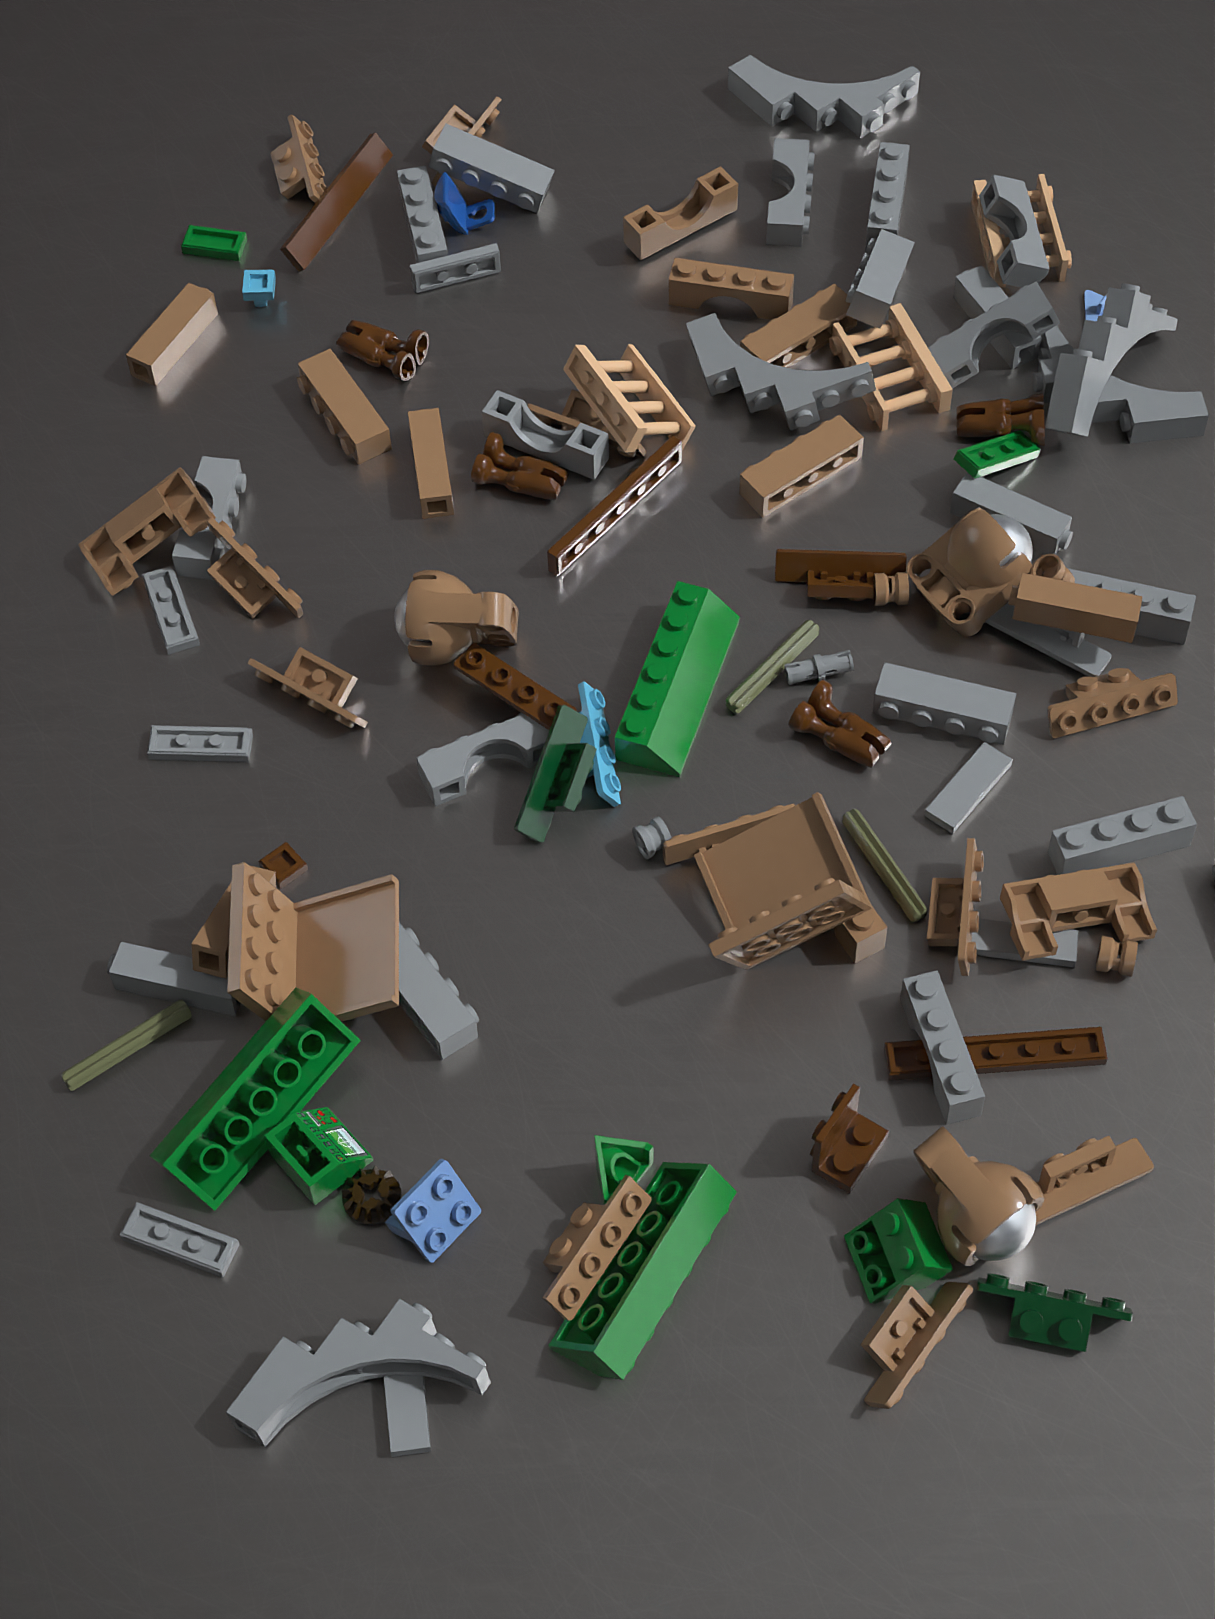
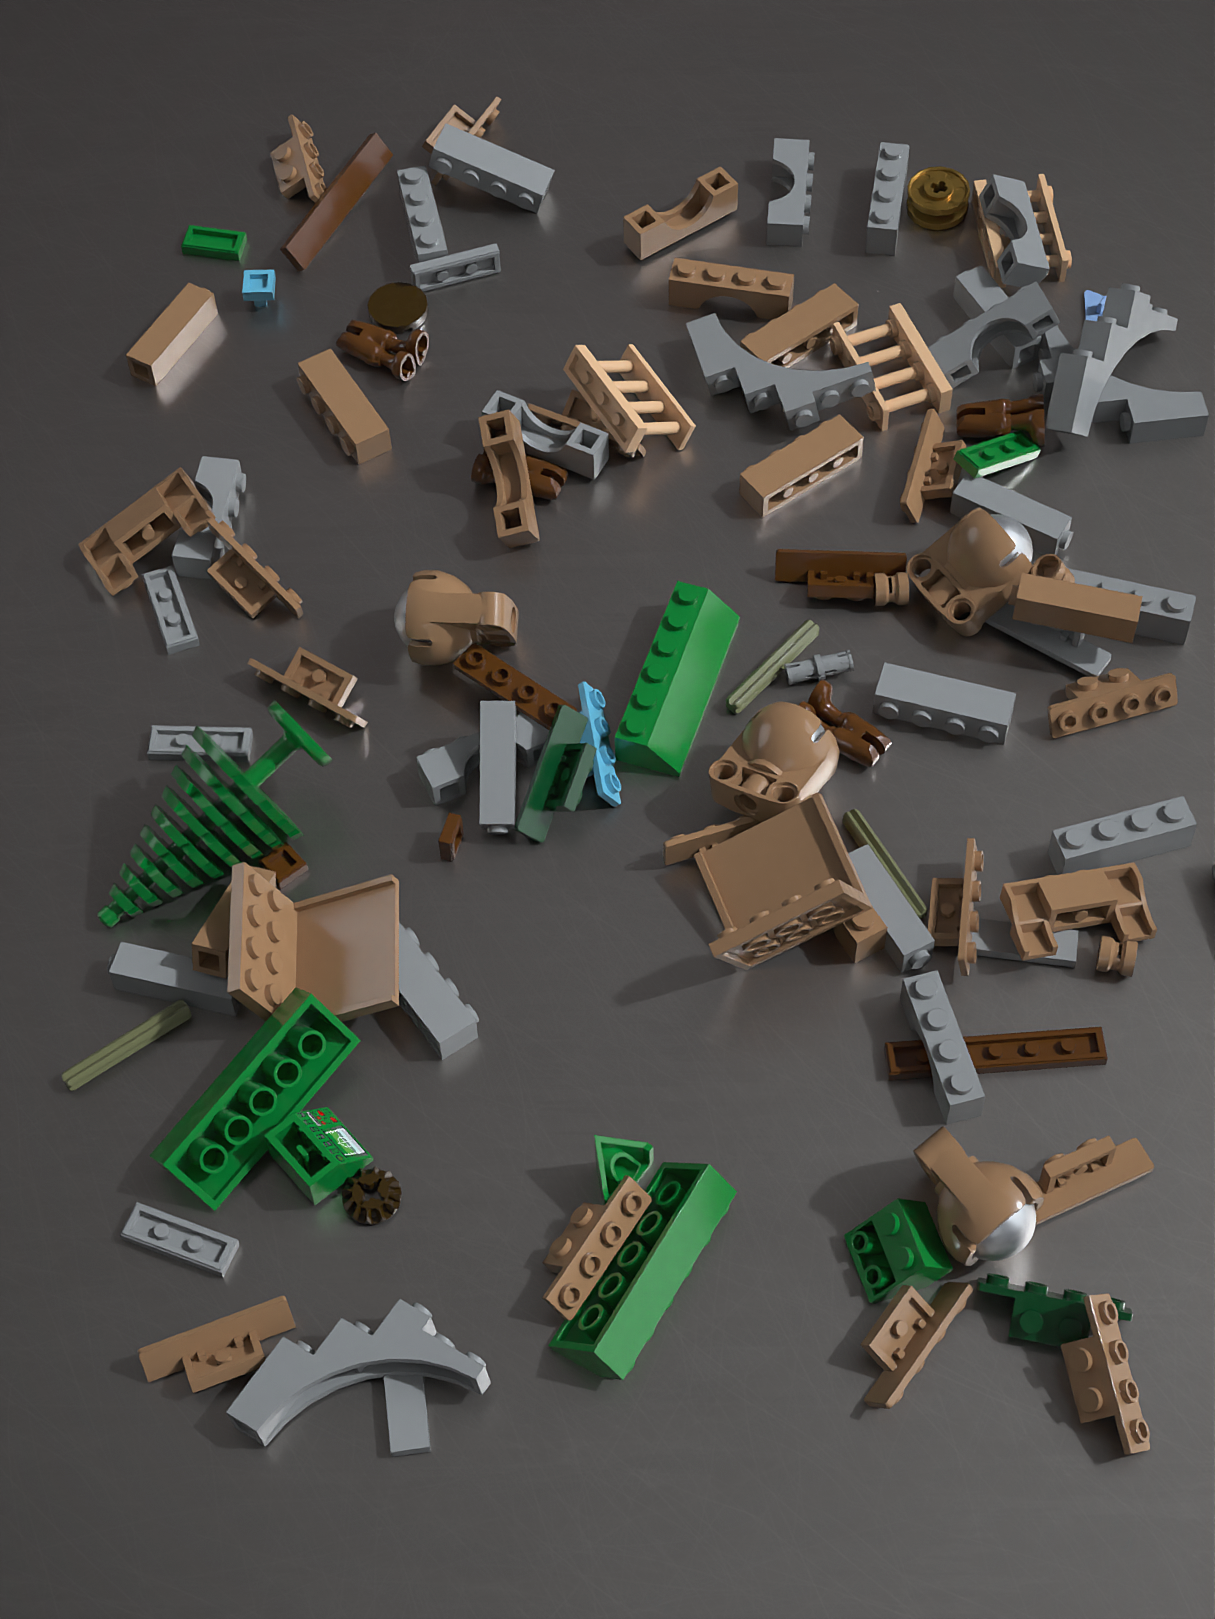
medium blue bracket [385,1159,481,1263] -> none
medium nougat brick [408,408,454,519] -> none
blue piece [434,172,495,235] -> none
reddish brown tile [547,436,682,577] -> none
light grey wheel [632,816,672,859] -> none
light grey arch [728,55,920,138] -> none
reddish brown bracket [810,1084,889,1194] -> none
light grey brick [845,229,915,329] -> none
light grey tile [924,742,1013,834] -> none
none -> green plant [97,699,333,927]
none -> medium nougat bracket [138,1296,296,1393]
none -> dark brown tile [367,282,428,334]
none -> reddish brown tile [438,813,464,862]
none -> medium nougat arch [478,409,540,548]
none -> light grey brick [479,701,516,835]
none -> medium nougat piece [708,701,840,822]
none -> light grey brick [848,844,935,973]
none -> medium nougat bracket [900,409,967,523]
none -> pearl gold wheel [906,166,970,230]
none -> medium nougat bracket [1061,1293,1151,1455]

